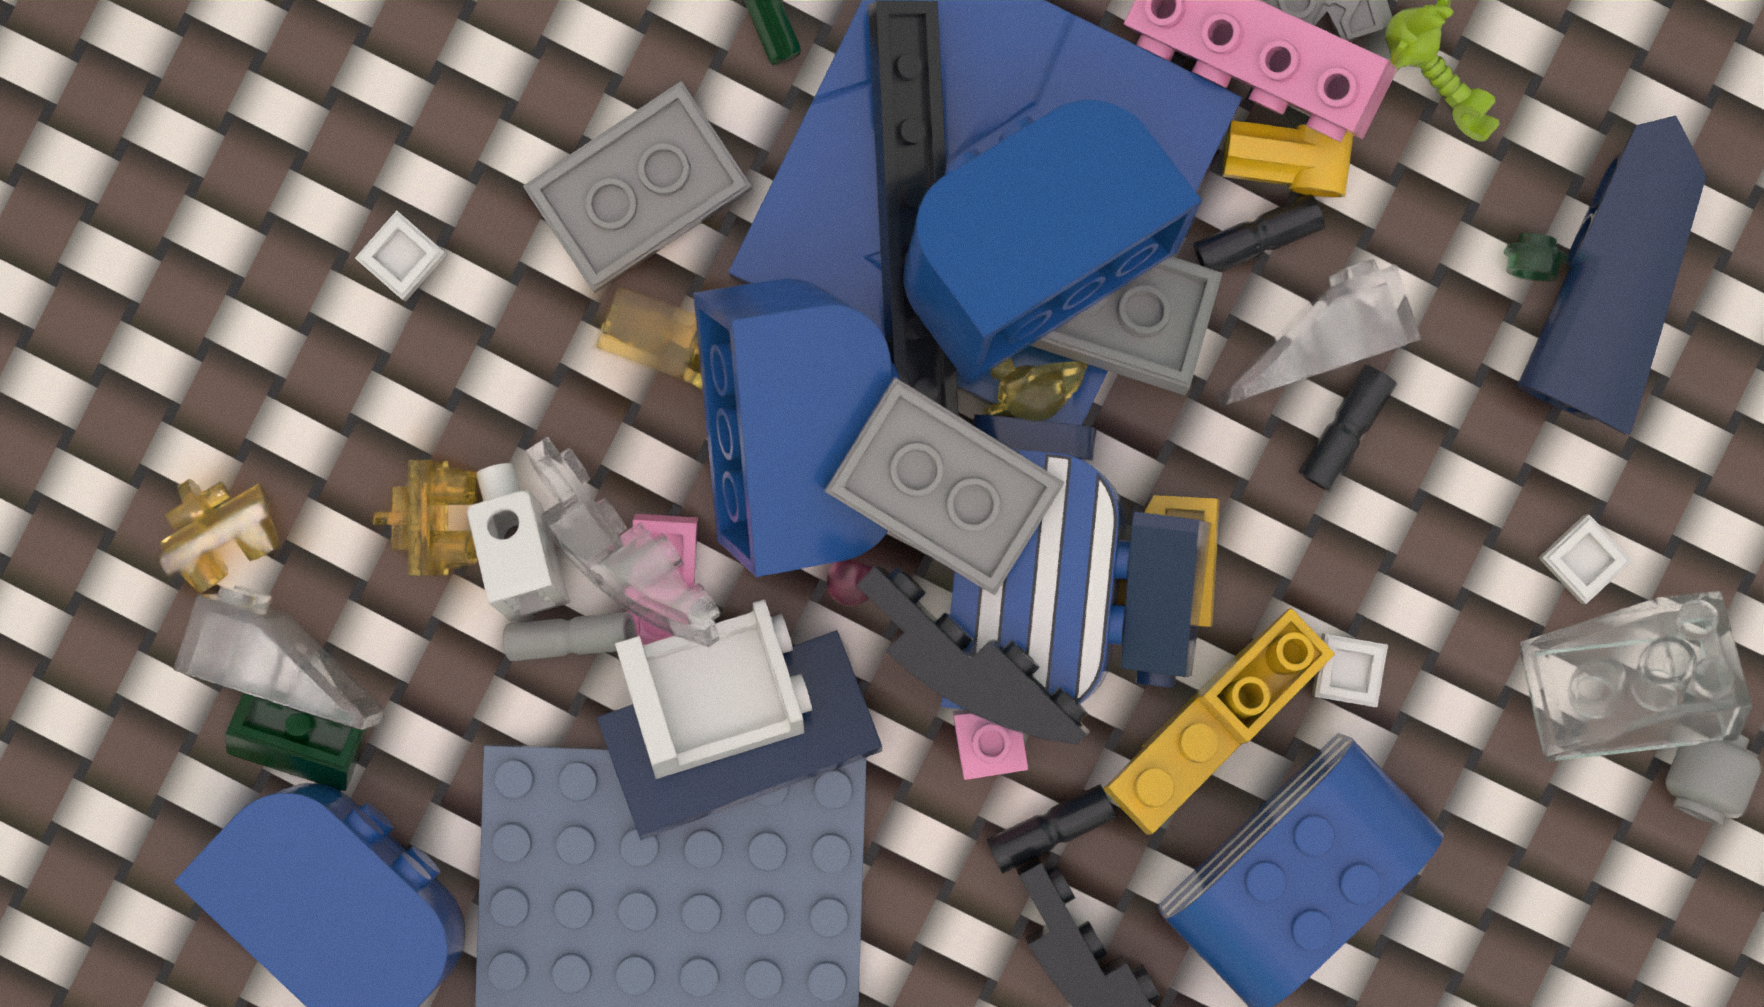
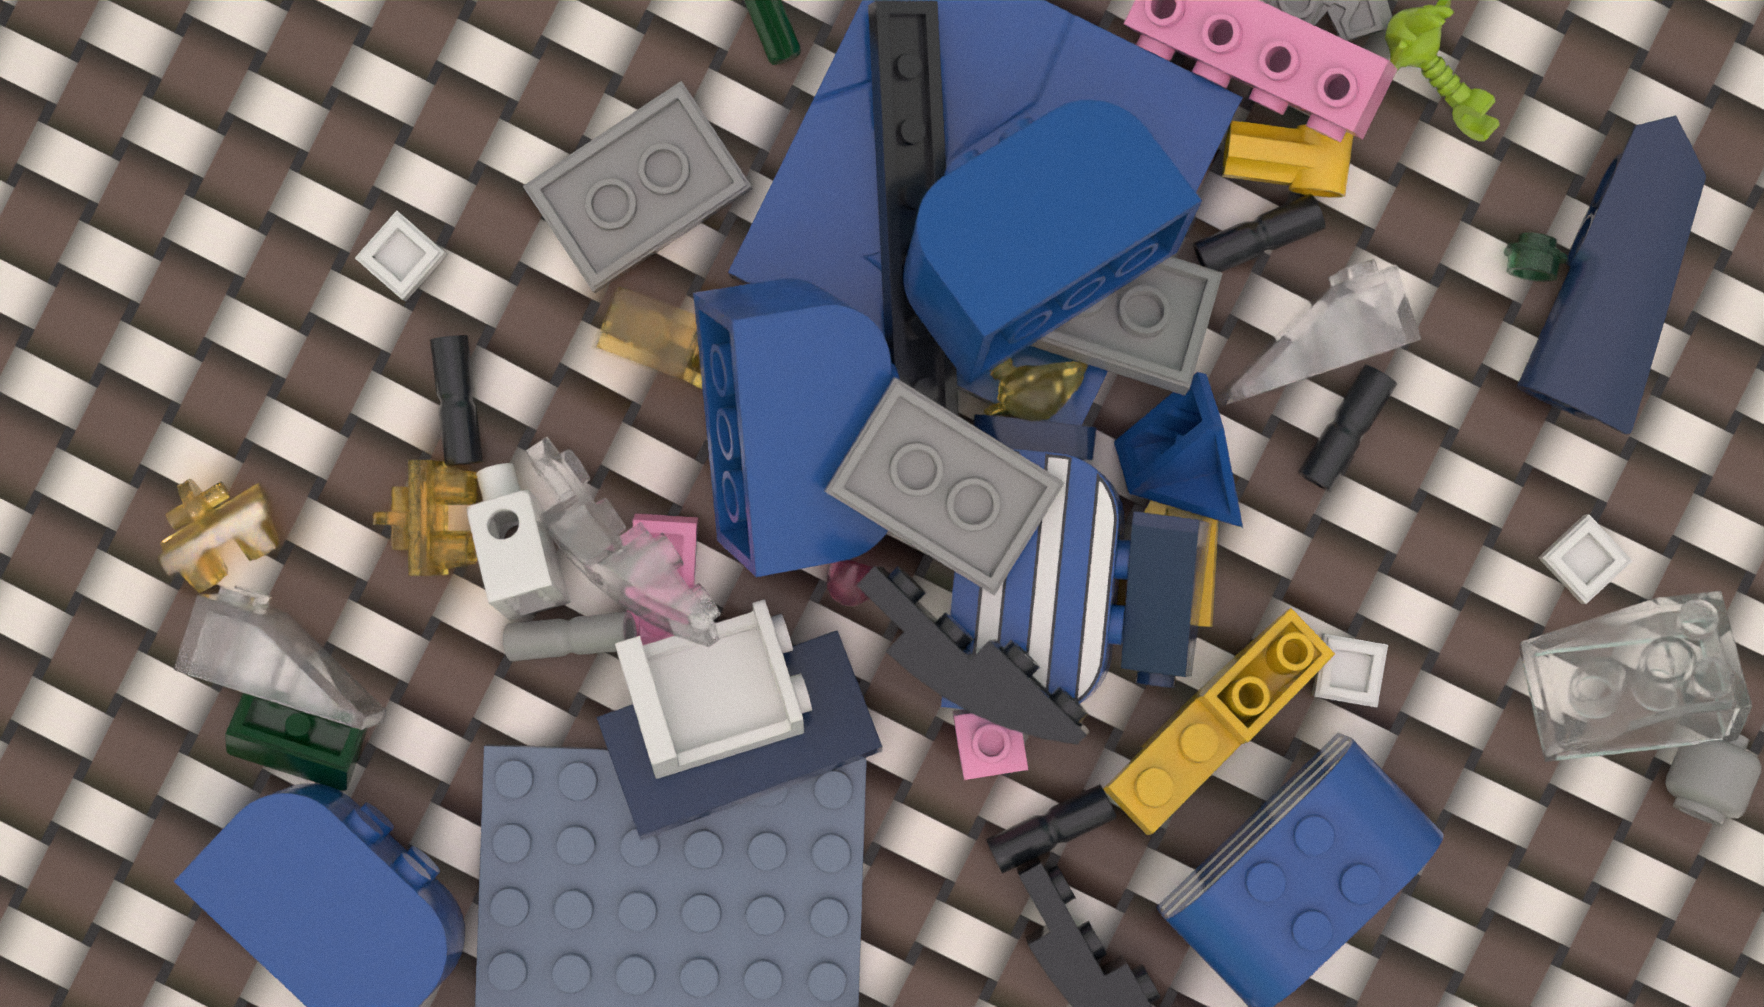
none -> black piece [430,335,483,466]
none -> blue slope [1114,372,1243,528]

